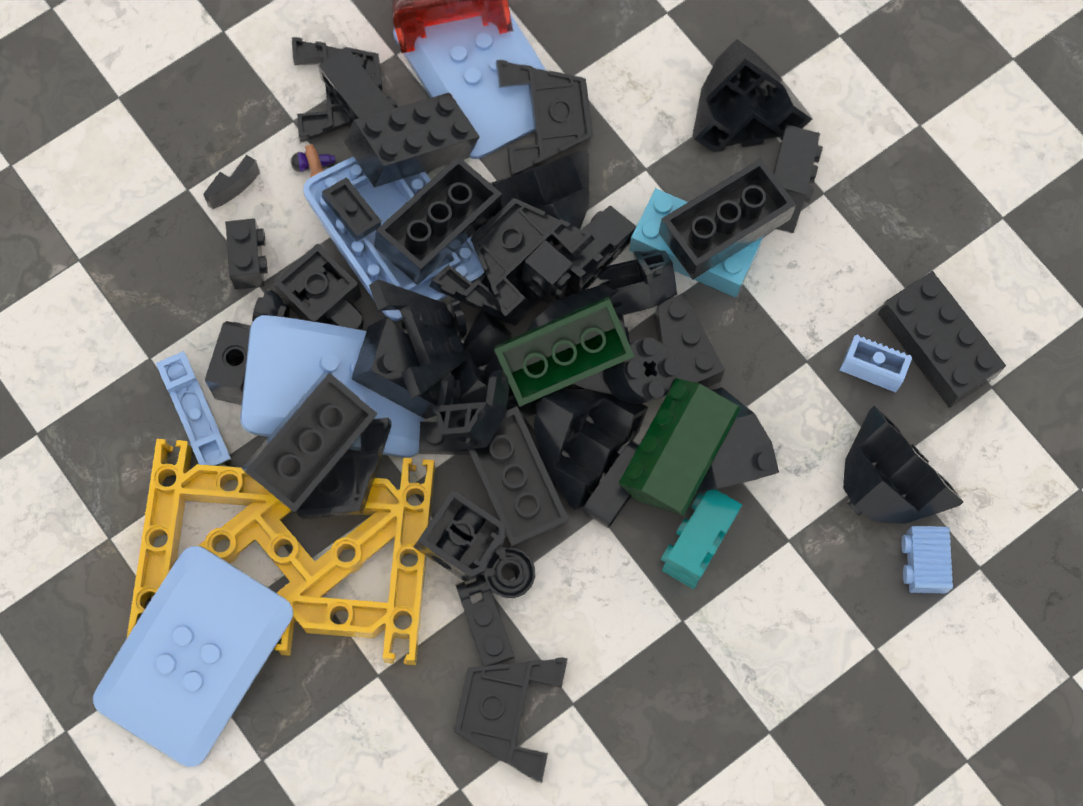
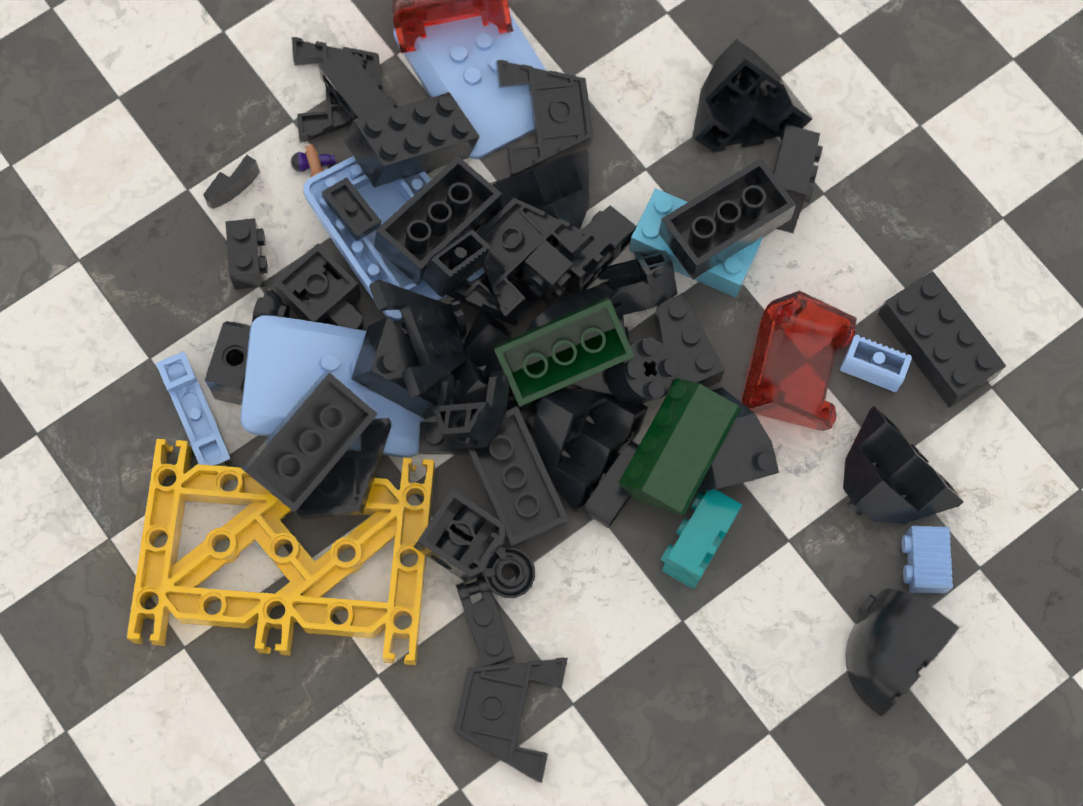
light blue wedge [93,546,293,767] -> none
none -> black brick [421,229,490,297]
none -> clear red windscreen [741,290,857,431]
none -> black brick [845,588,960,716]

